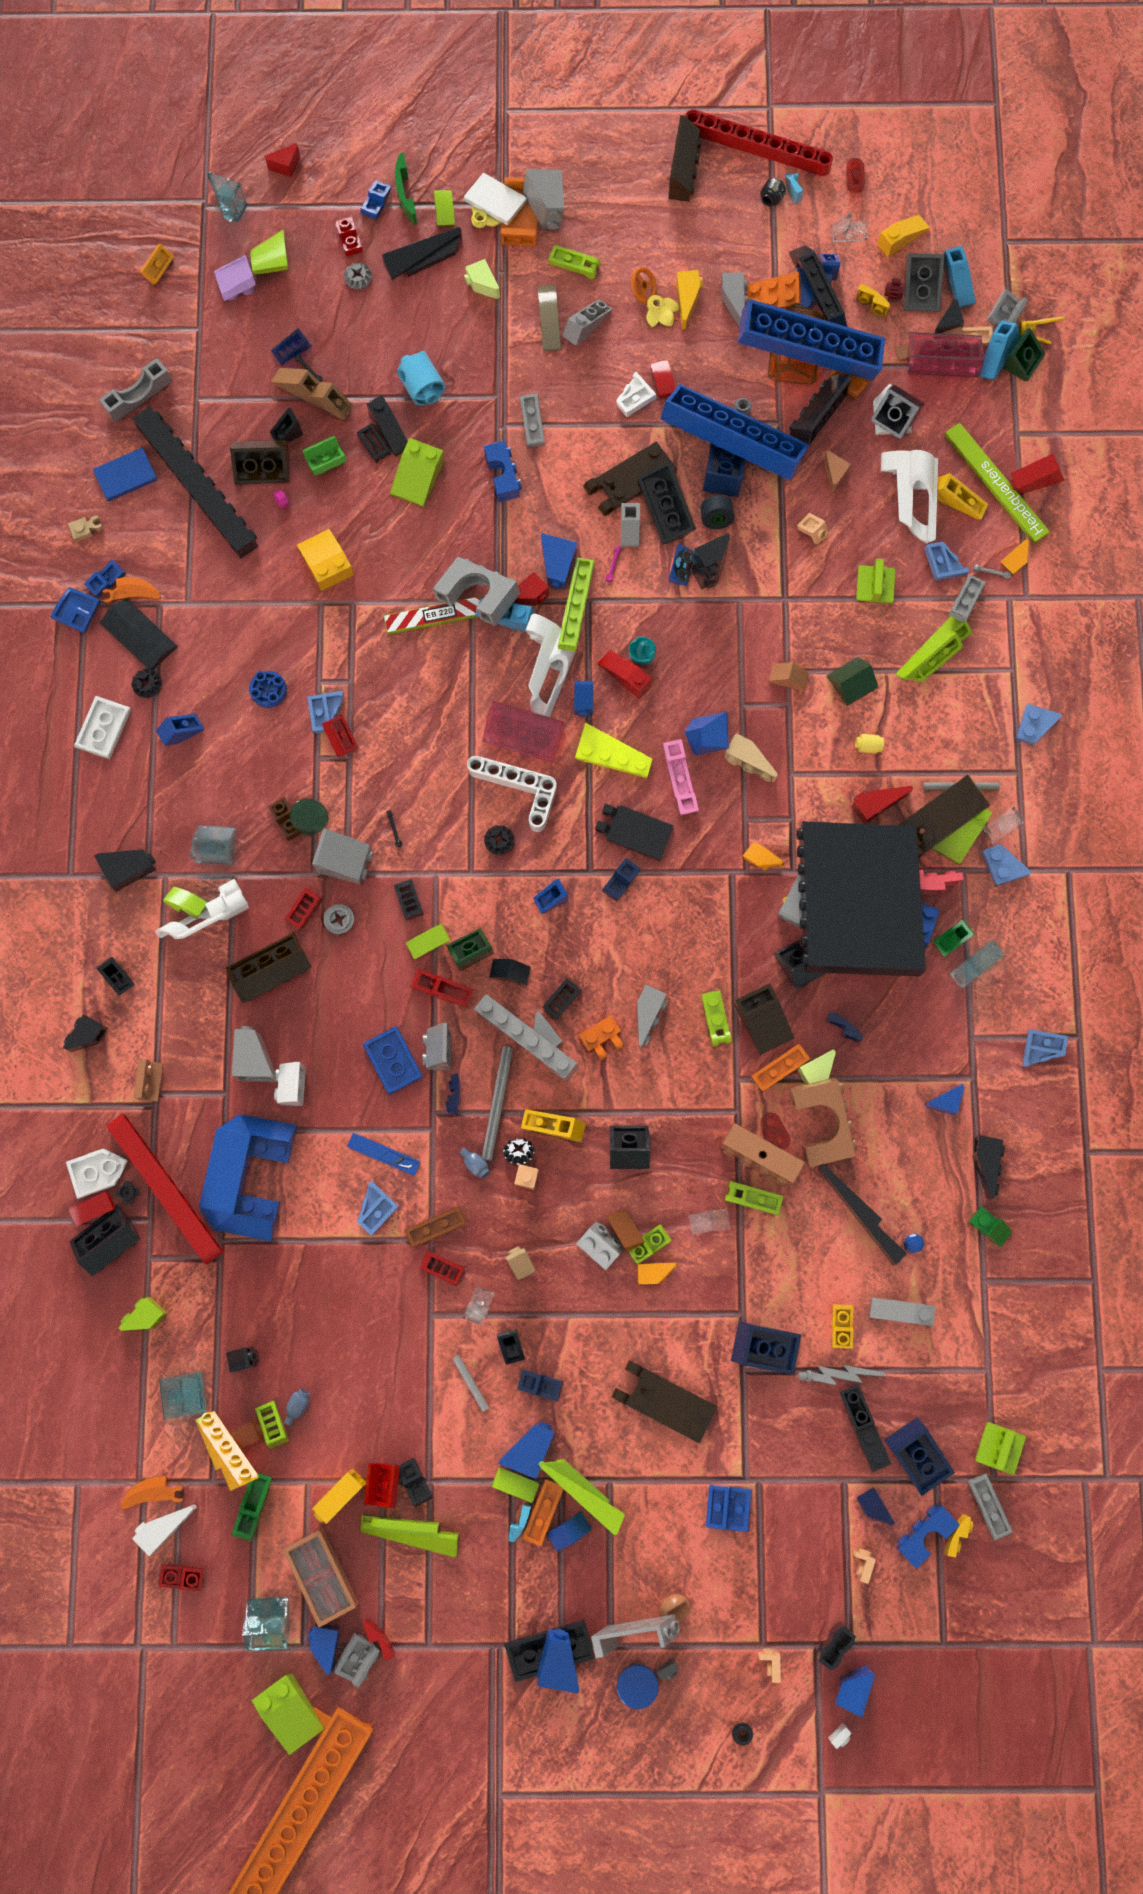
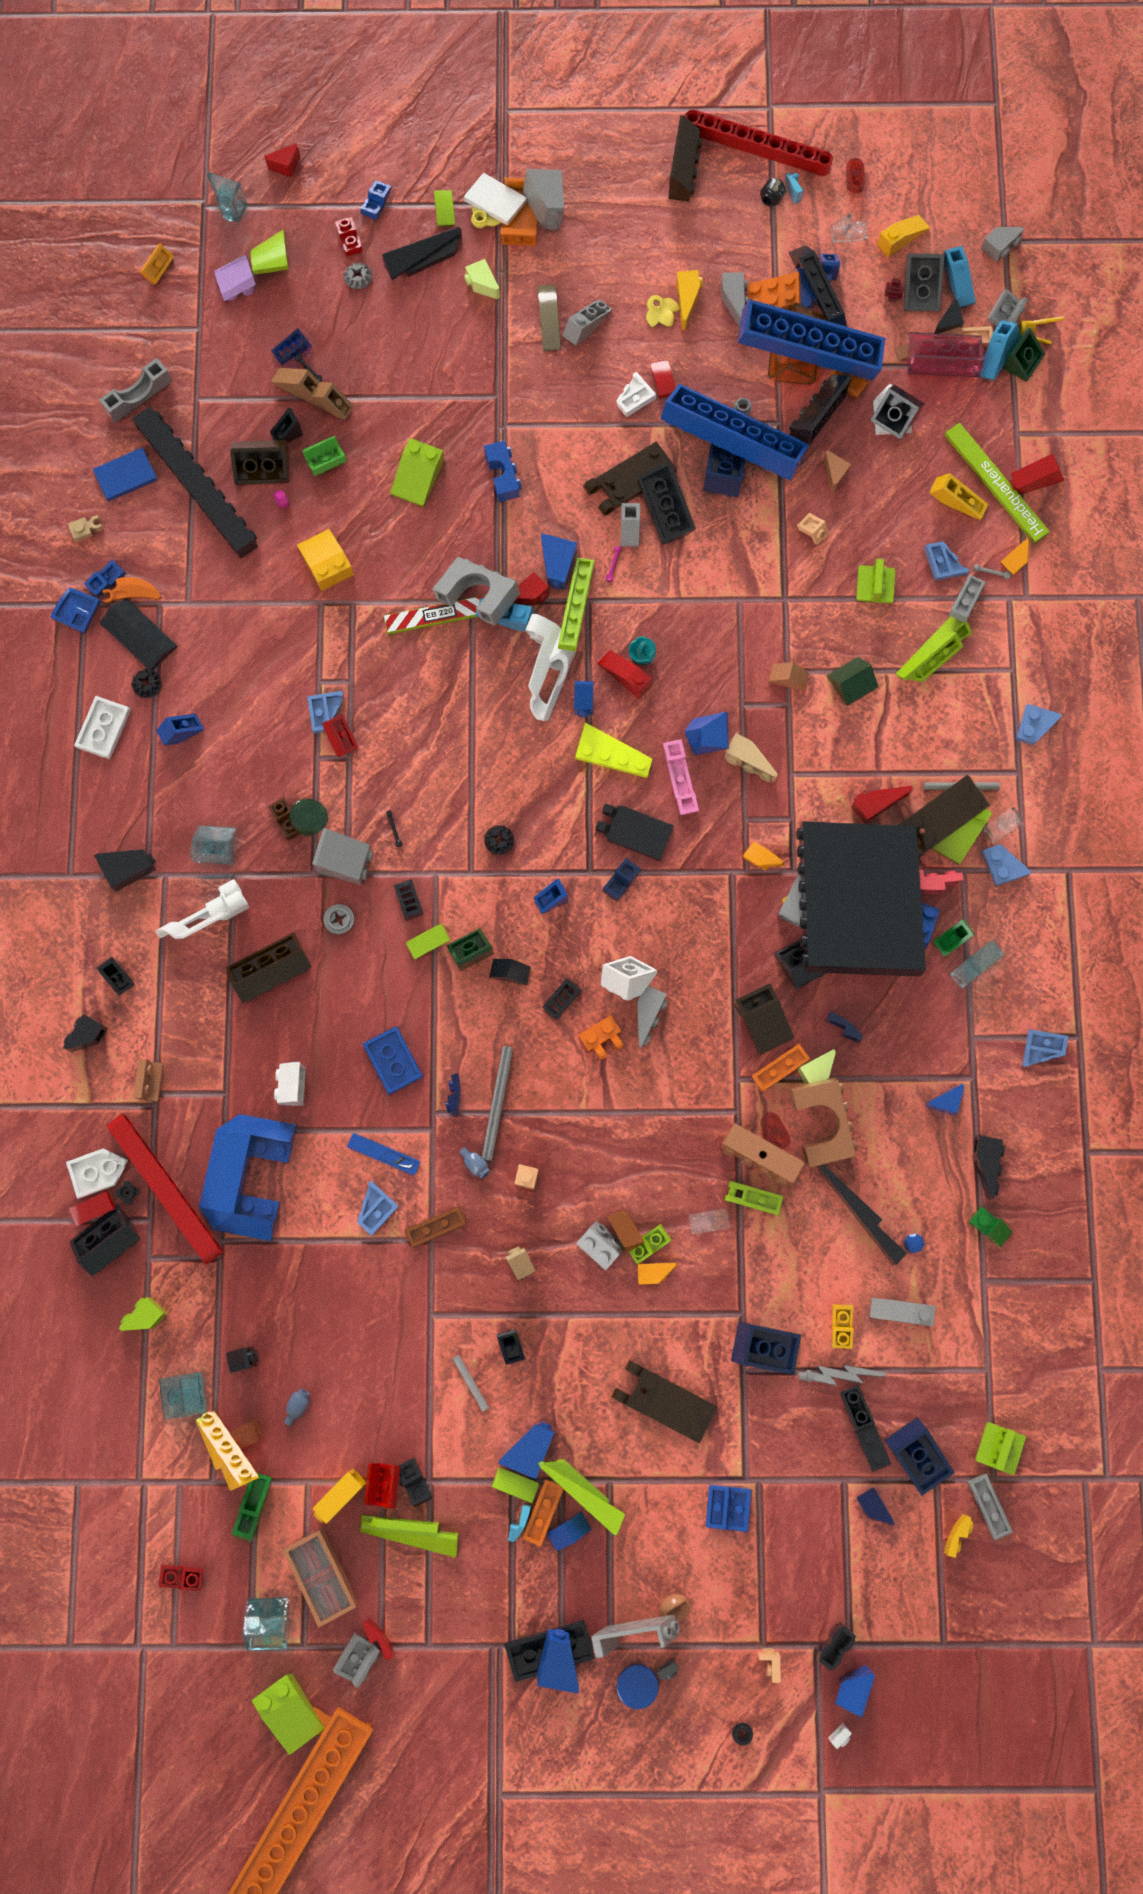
orange piece [121,1476,184,1509] -> none
white slope [132,1504,197,1556] -> none
lime slope [163,887,208,920] -> none
light grey slope [232,1026,278,1082] -> none
blue tile [249,671,287,708] -> none
lime slope [255,1401,289,1449] -> none
red slope [285,887,323,930] -> none
blue slope [308,1623,341,1674] -> none
black tile [357,424,391,463] -> none
black slope [366,395,408,457] -> none
green slope [395,152,417,225] -> none
medium azure cylinder [397,351,445,406] -> none
red slope [410,969,474,1008] -> none
red slope [419,1251,465,1286] -> none
light grey slope [423,1023,452,1070] -> none
clear slope [463,1286,495,1325] -> none
white beam [467,756,557,832] -> none
light grey arch [474,994,579,1083] -> none
clear pink slope [482,700,565,763] -> none
black gear [503,1137,535,1165] -> none
dark blue slope [517,1370,564,1401] -> none
light grey tile [520,394,545,448] -> none
yellow slope [521,1109,586,1142] -> none
light grey slope [533,1011,563,1048] -> none
lime plate [548,245,601,279] -> none
black slope [610,1126,650,1169] -> none
orange piece [630,267,657,304] -> none
slope [669,544,695,586] -> none
black slope [692,533,730,590] -> none
black wheel [700,495,734,529] -> none
lime plate [701,990,732,1047] -> none
light nougat bracket [853,1548,876,1584] -> none
light yellow brick [855,734,884,754] -> none
yellow slope [856,284,890,317] -> none
white panel [881,450,938,544] -> none
blue arch [896,1504,960,1569] -> none
none -> white slope [601,956,657,1000]
none -> light grey slope [981,227,1024,262]

